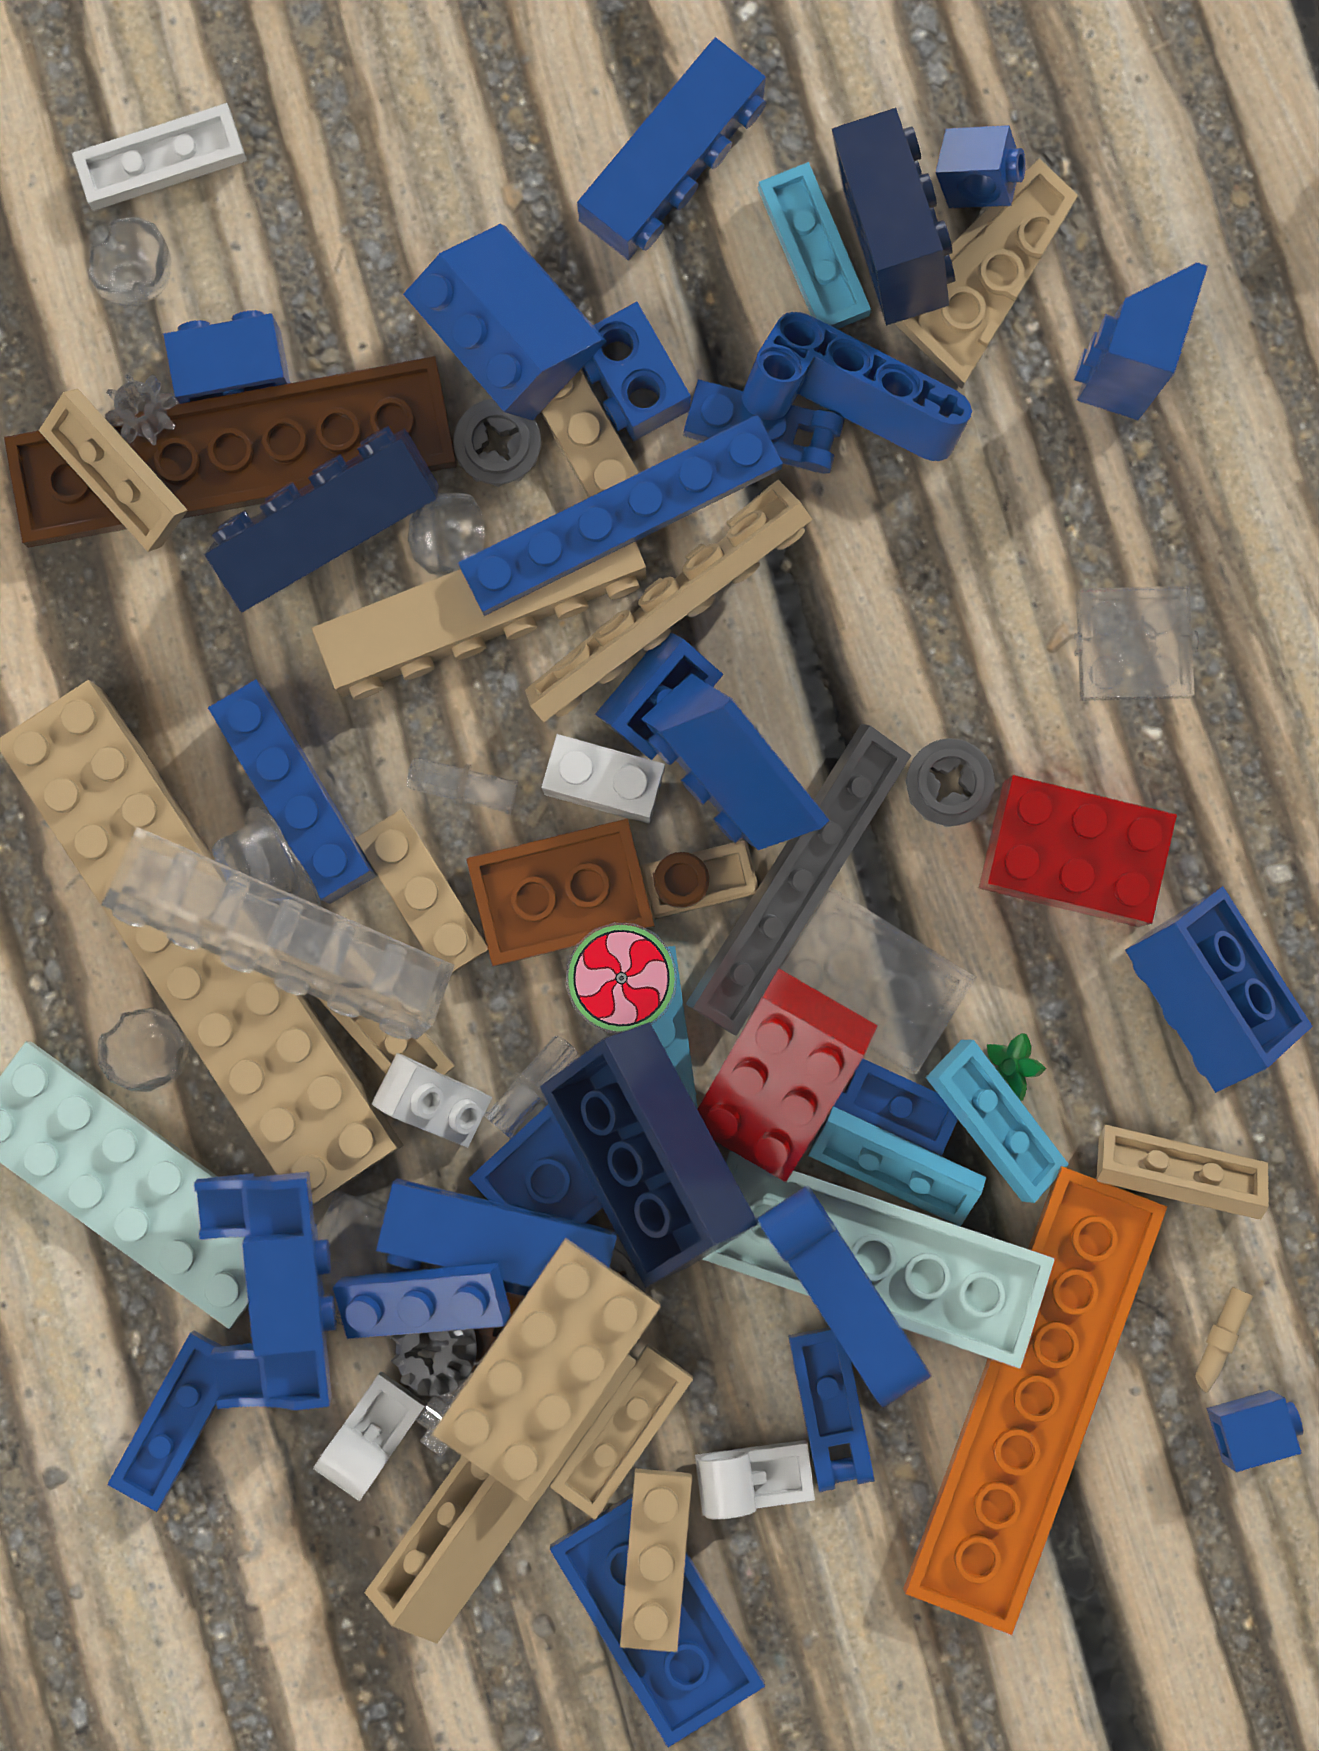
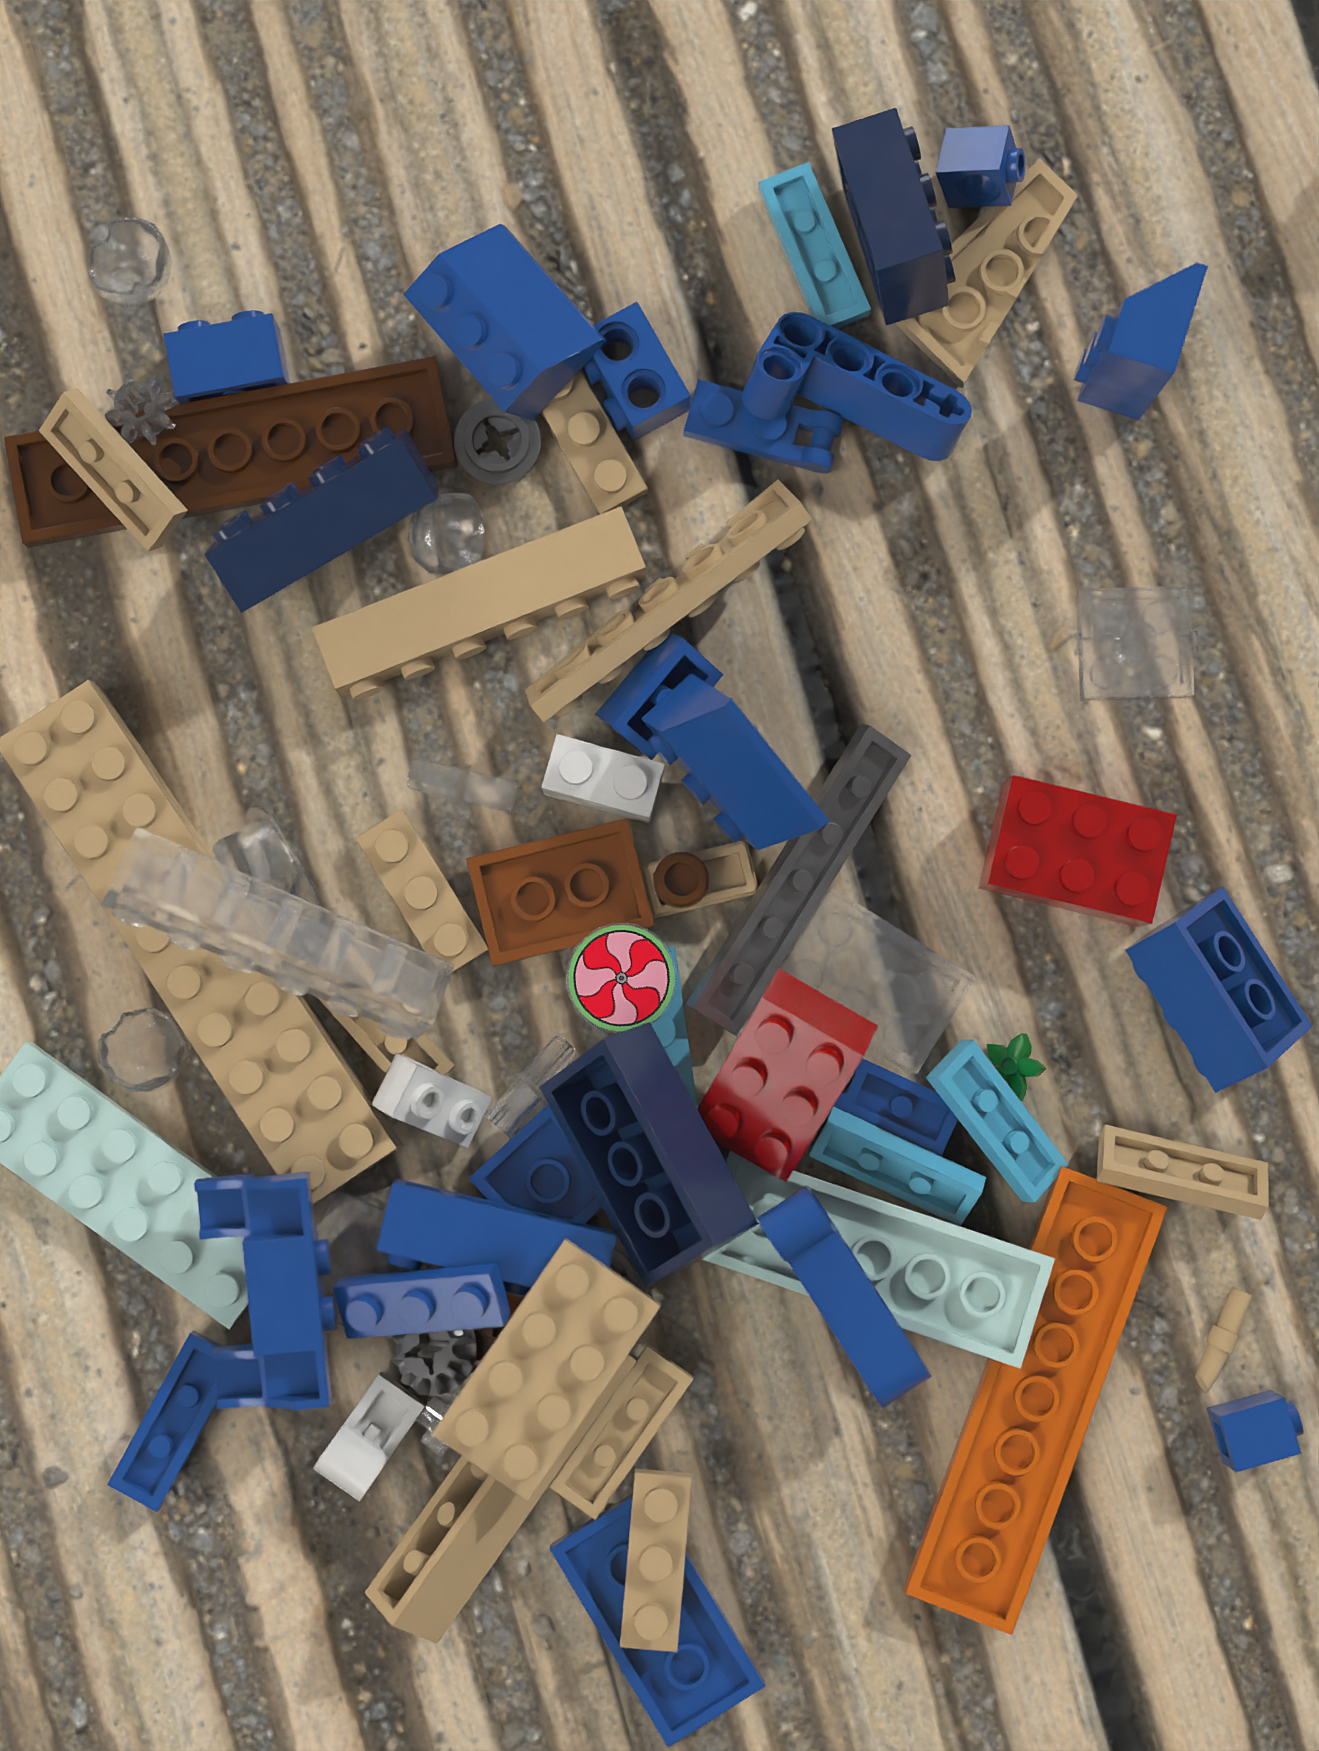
white plate [72,103,247,211] -> none
blue brick [208,679,377,904] -> none
blue plate [458,415,783,616] -> none
blue brick [577,37,766,261] -> none
white plate [695,1440,815,1519] -> none
blue plate [788,1327,874,1492] -> none
flat silver gear [905,738,995,827] -> none

